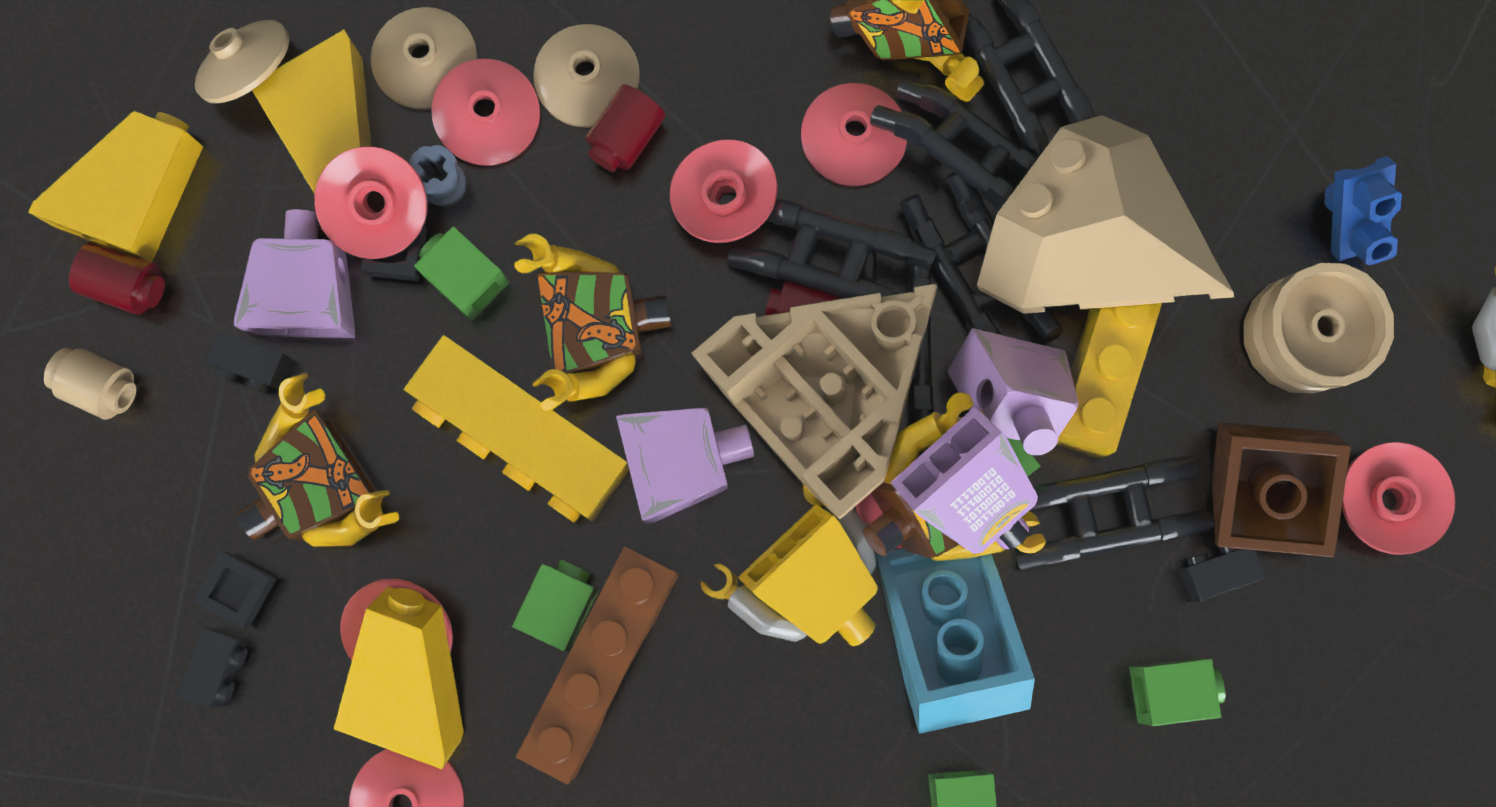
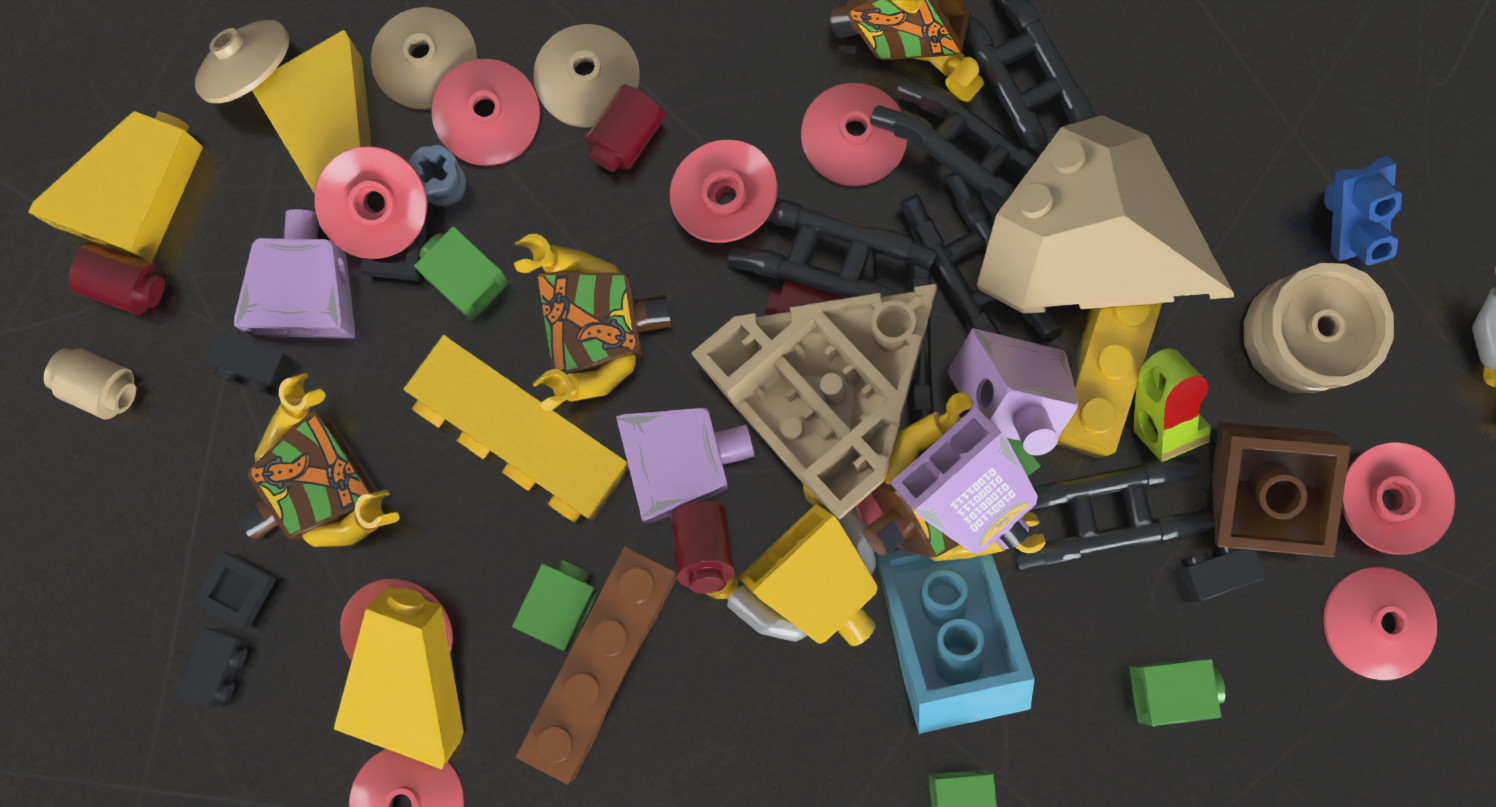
none -> dark red brick [670,501,734,594]
none -> lime leg [1133,348,1211,462]
none -> coral dish [1323,567,1437,680]

